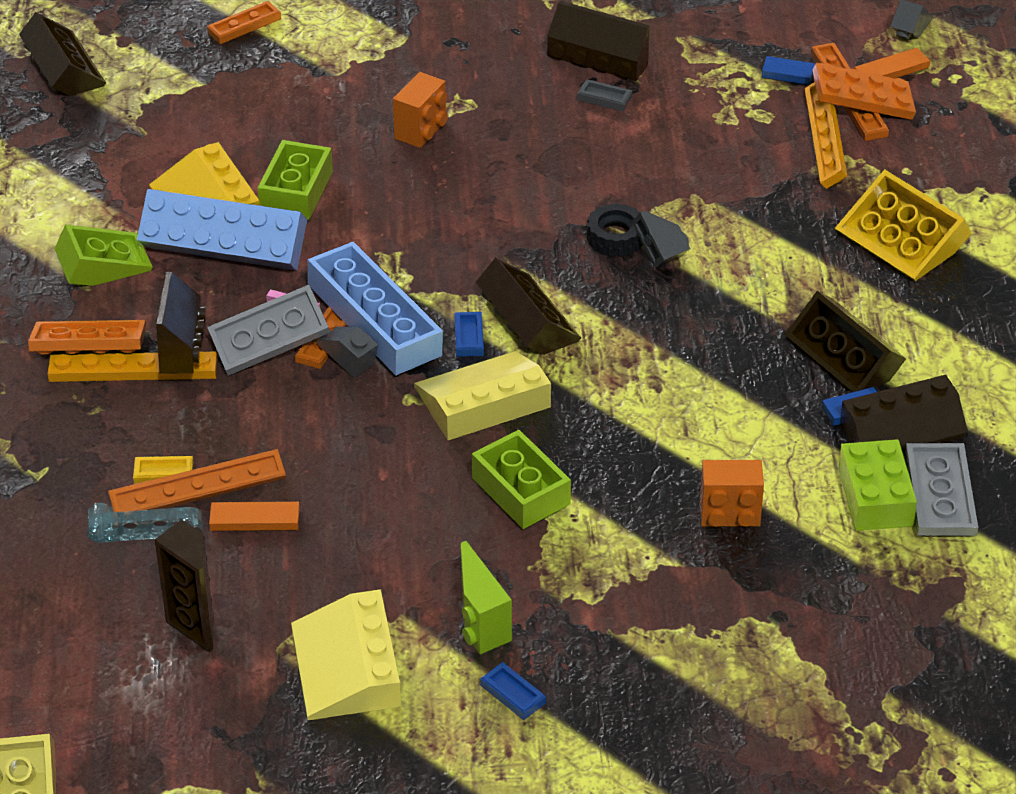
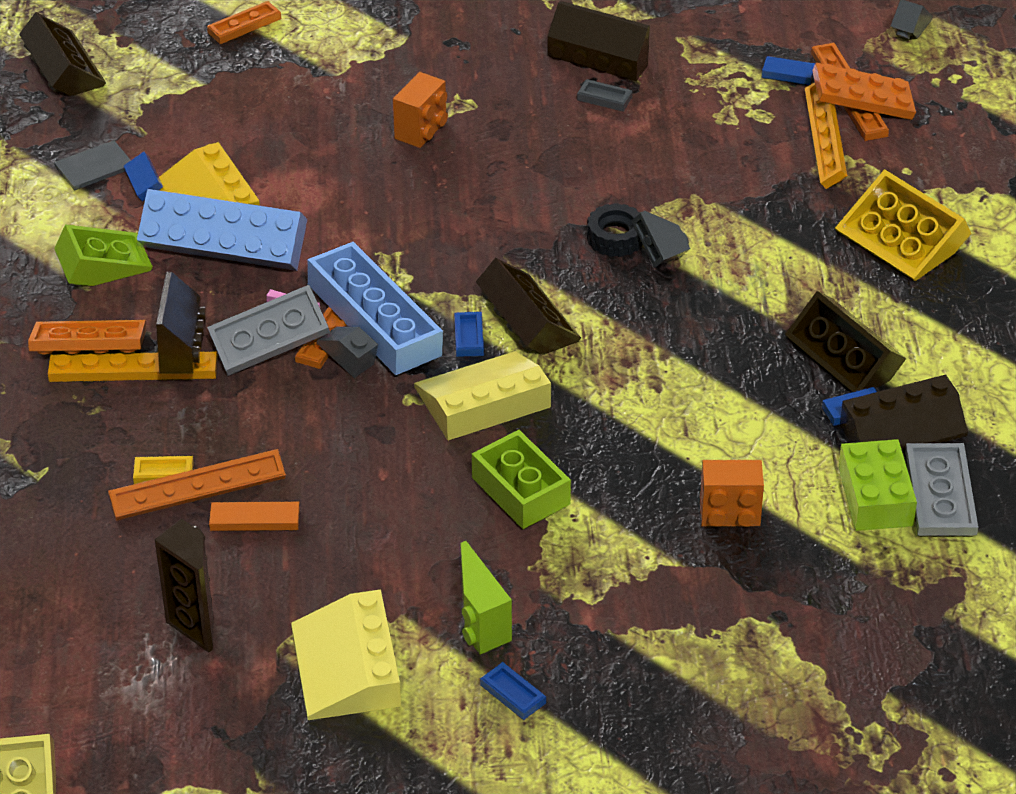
clear light blue beam [87,503,203,542] -> none
lime brick [258,140,333,220] -> none
orange tile [854,48,930,79] -> none
none -> dark grey piece [54,140,131,191]
none -> blue tile [124,152,163,201]

